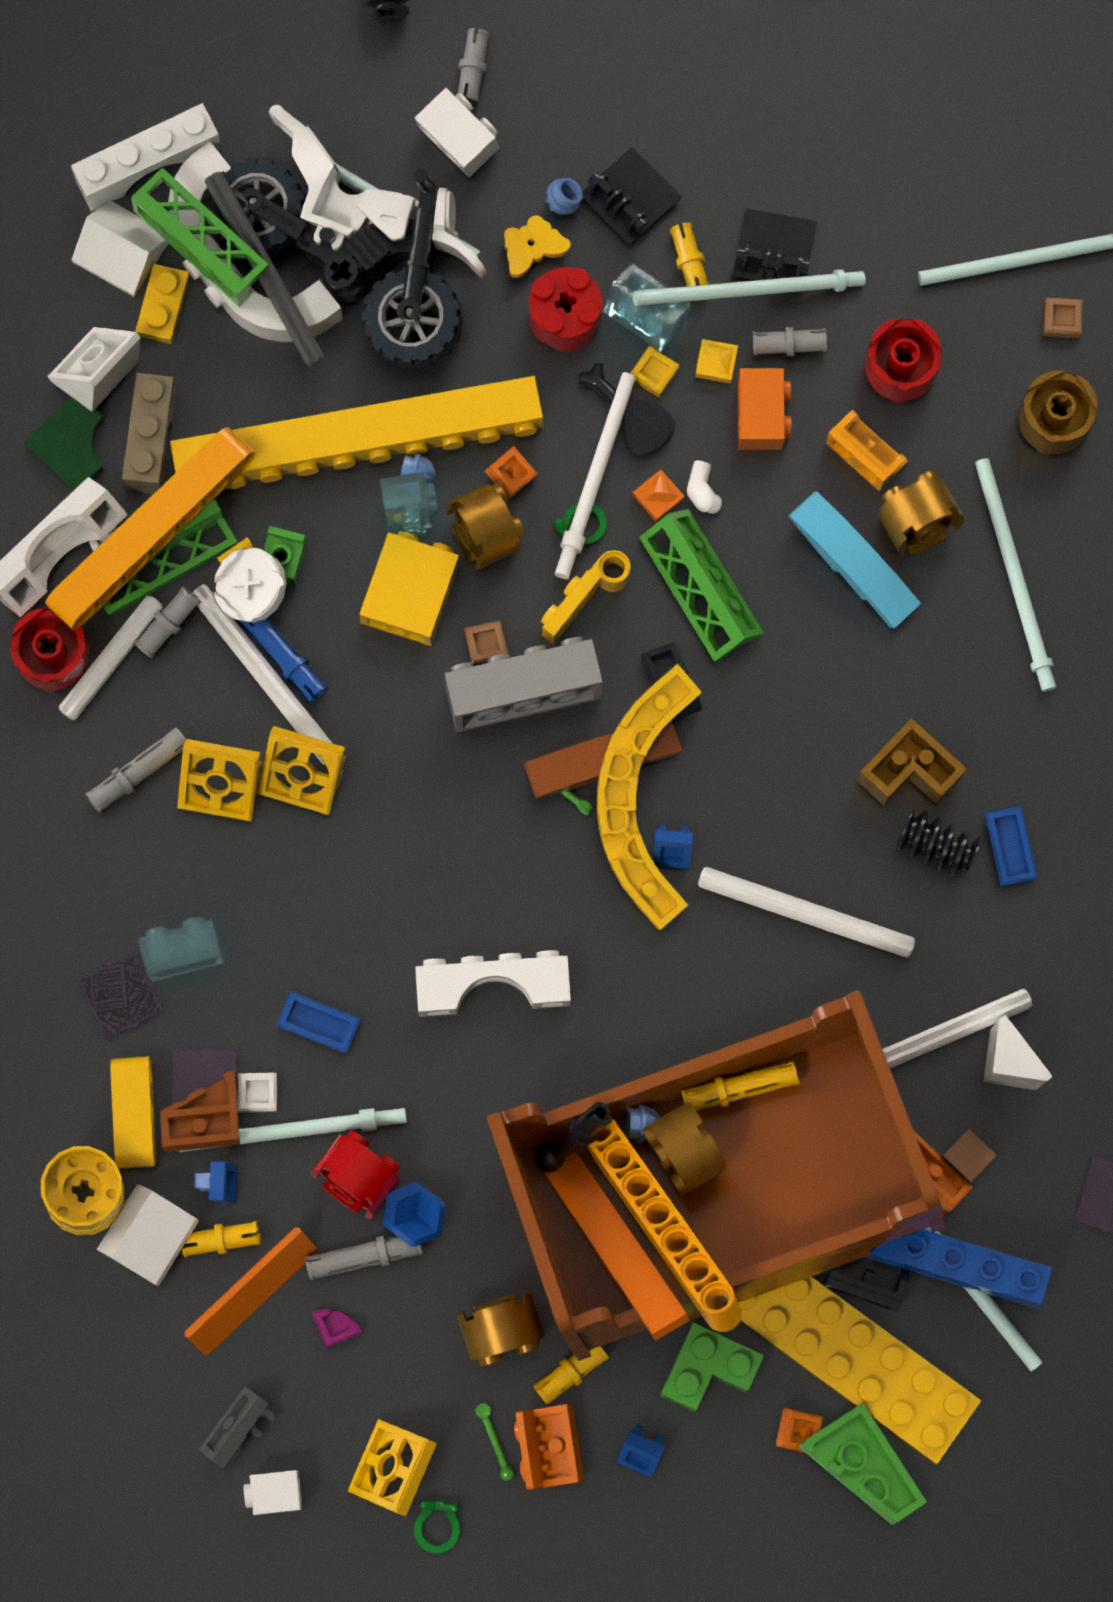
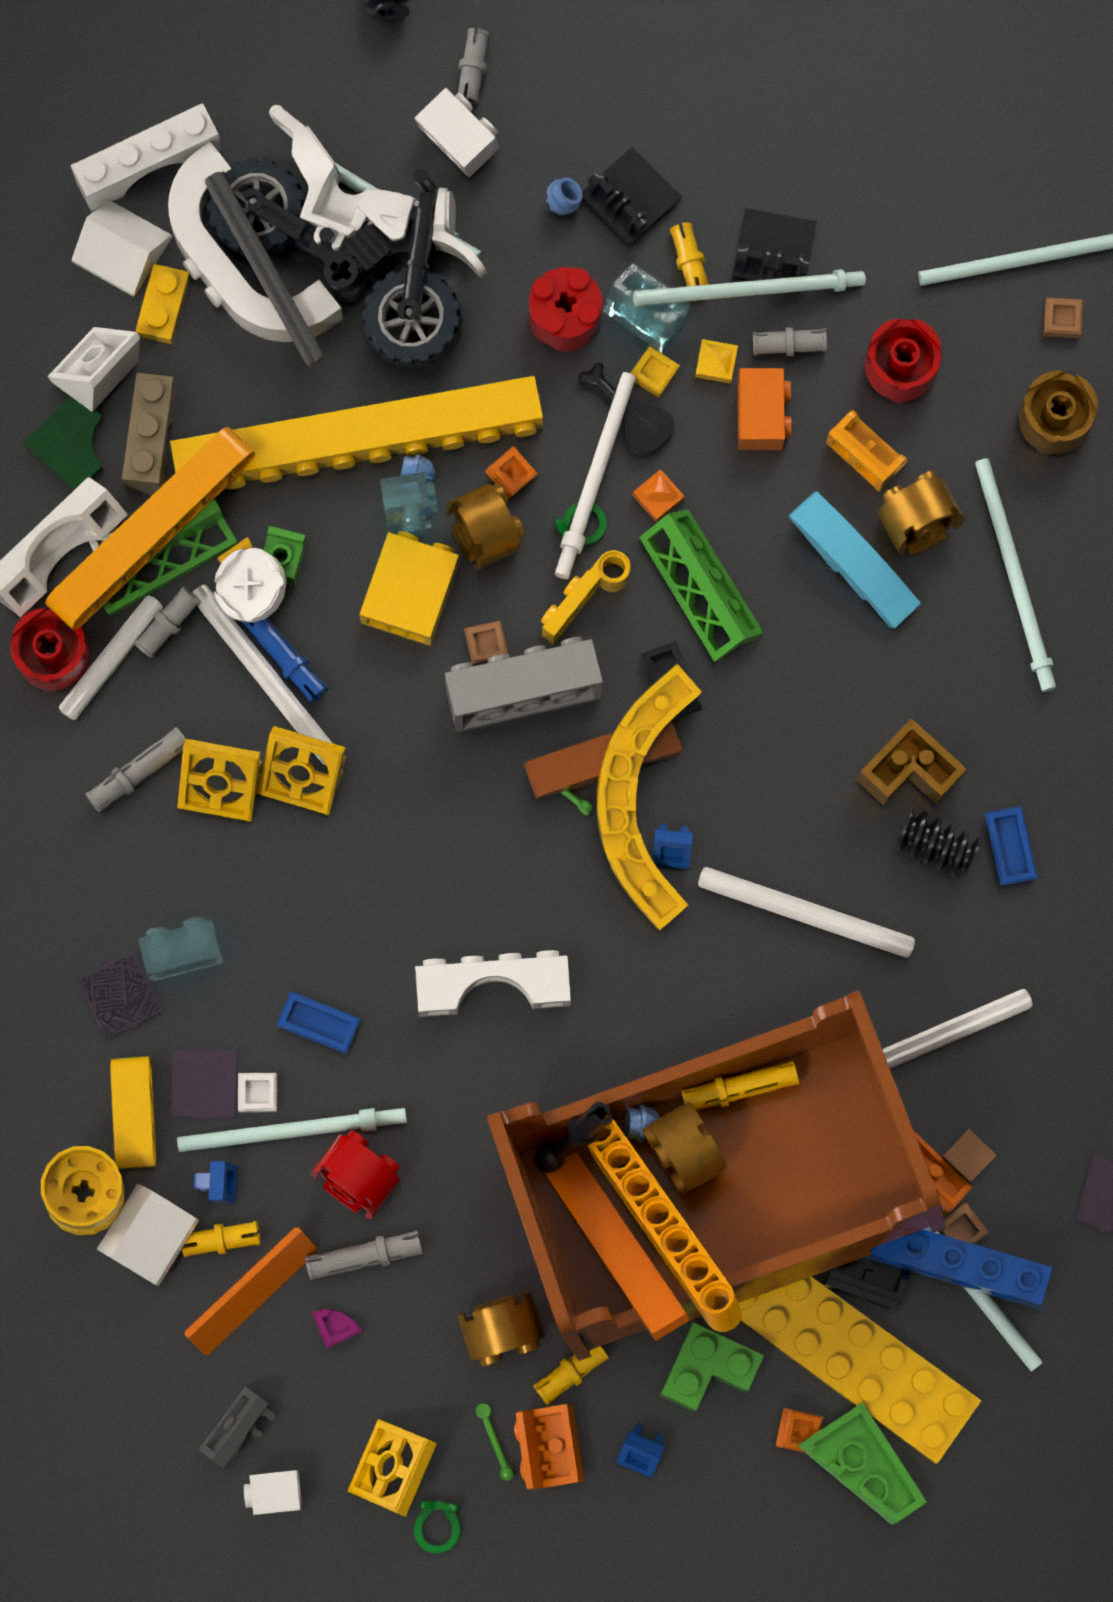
bright green fence [131,168,269,307] -> none
dark orange wing [160,1071,240,1152] -> none
blue panel [383,1181,446,1247] -> none
yellow animal [504,215,571,278] -> none
white arm [687,460,722,514] -> none
white slope [983,1015,1053,1090] -> none
none -> medium nougat tile [939,1203,989,1244]

